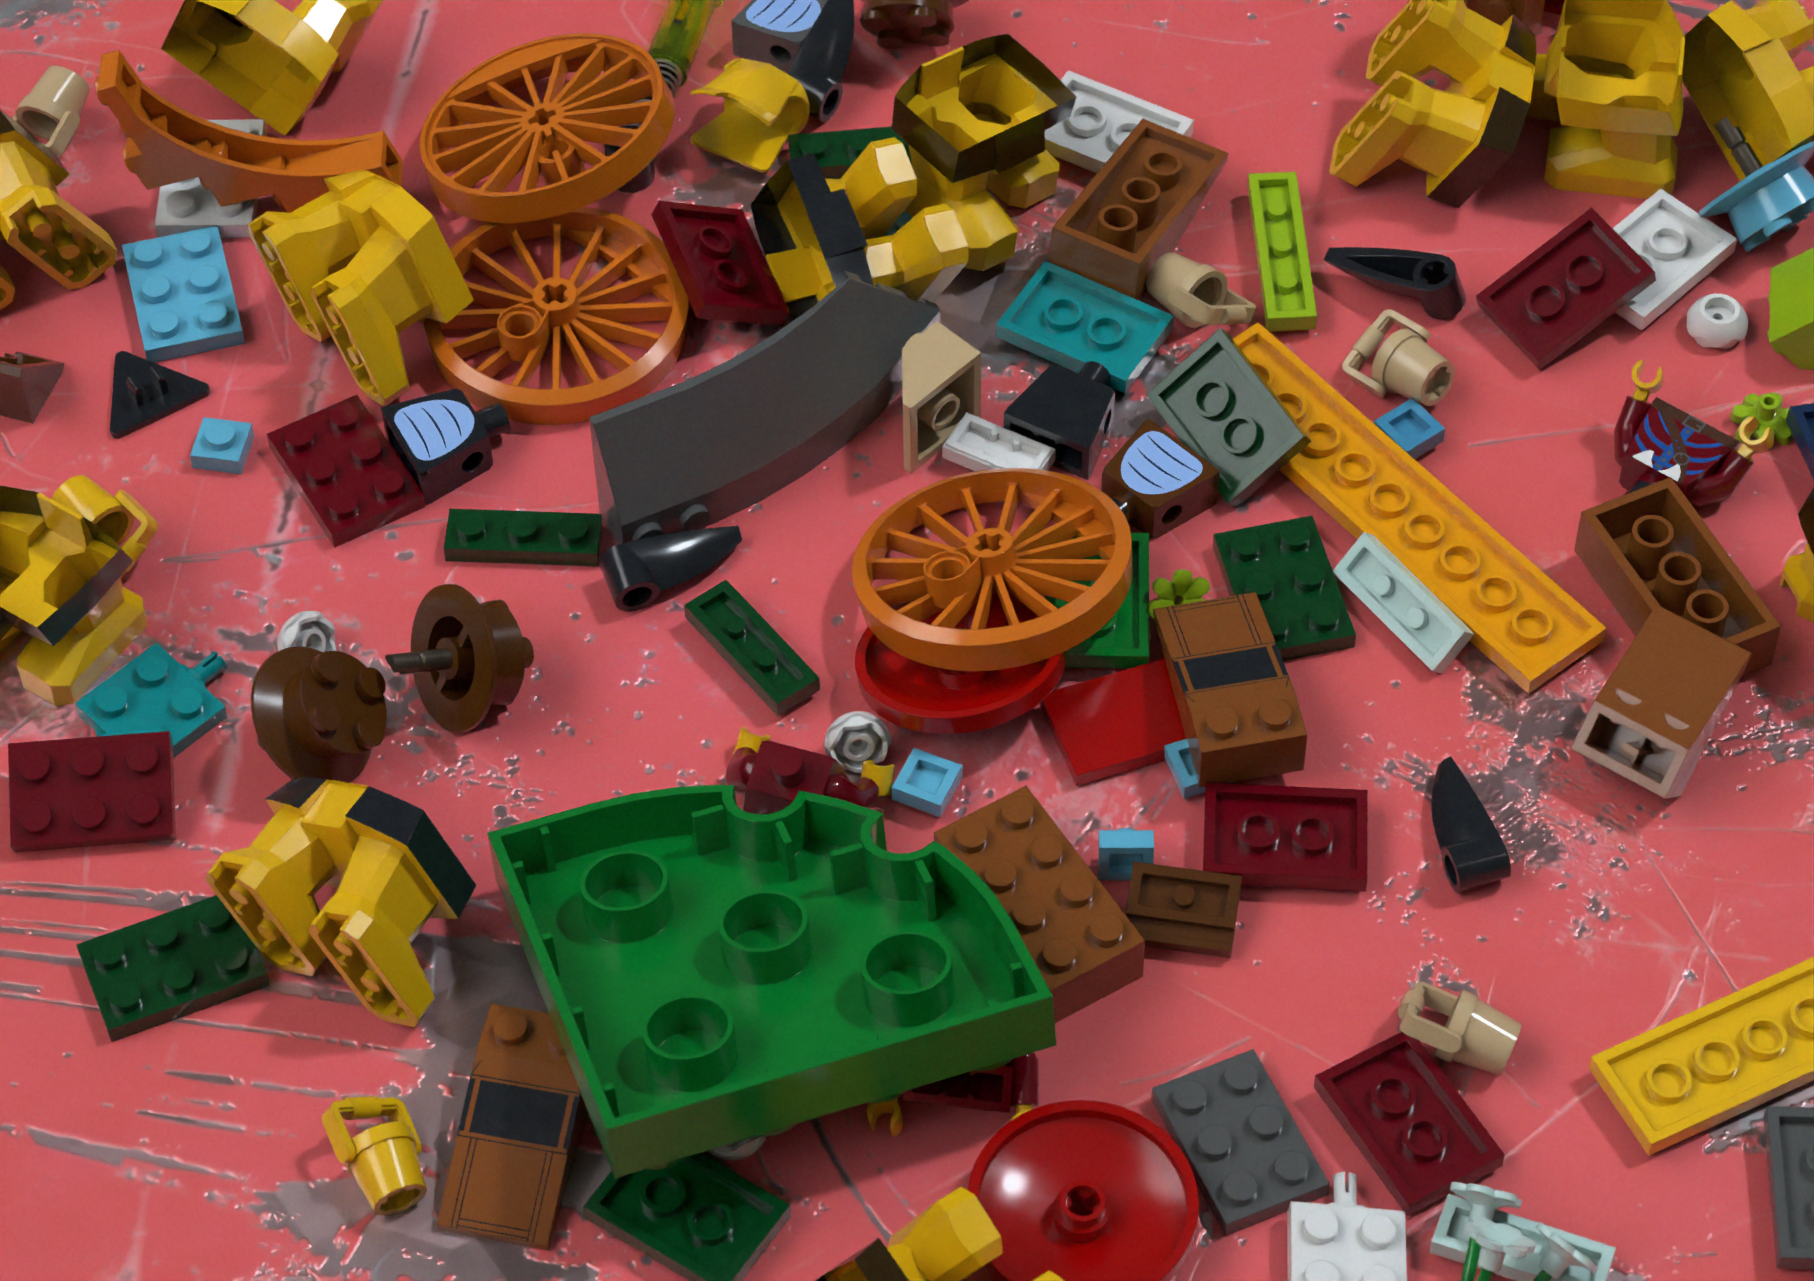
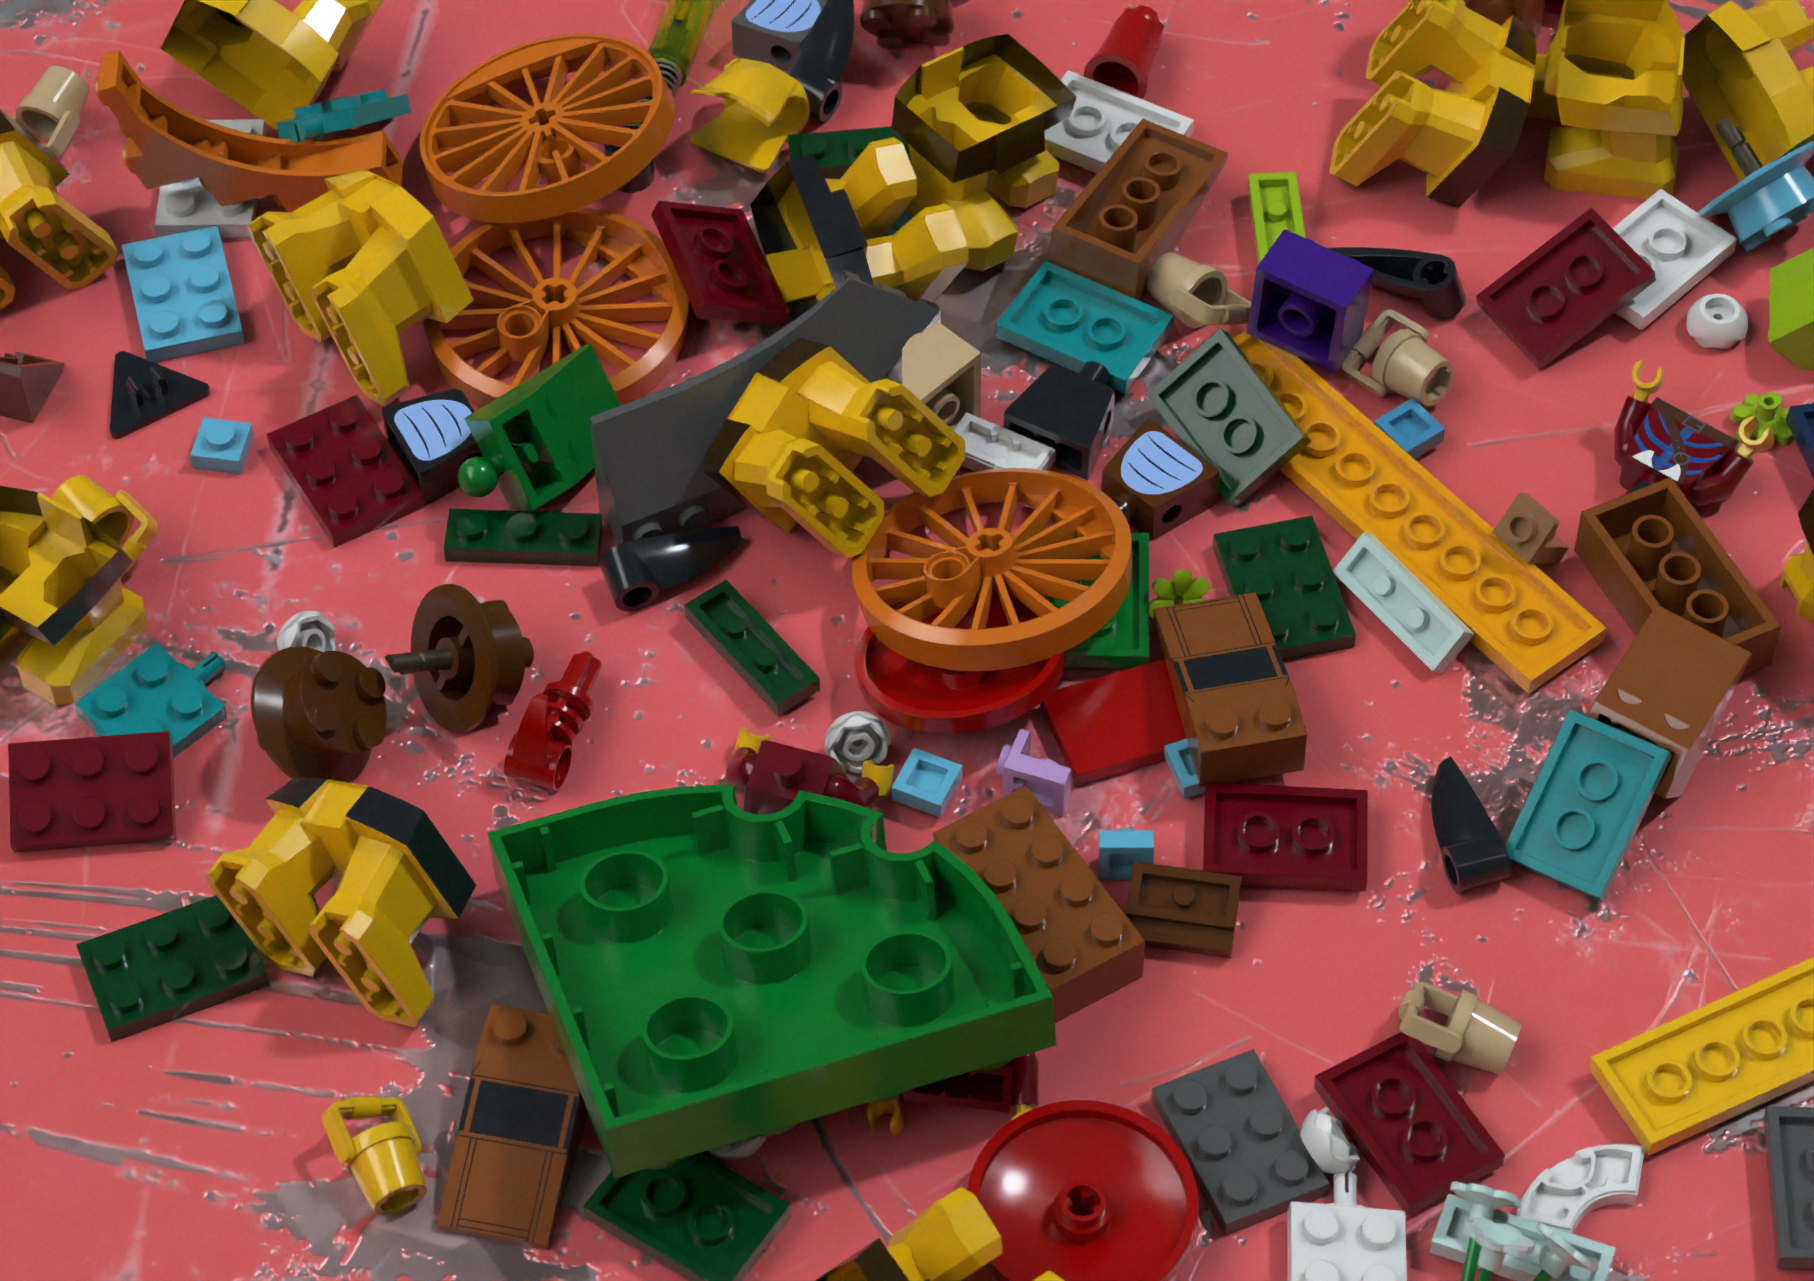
none -> teal plate [276,88,412,143]
none -> green slope [458,344,621,510]
none -> red piece [504,651,602,791]
none -> yellow piece [703,338,965,558]
none -> lavender bracket [996,729,1072,816]
none -> red plant [1084,5,1164,99]
none -> dark purple brick [1247,229,1374,374]
none -> white plate [1300,1106,1360,1174]
none -> medium nougat bracket [1492,493,1569,564]
none -> teal plate [1505,709,1672,902]
none -> white tile [1516,1144,1645,1234]

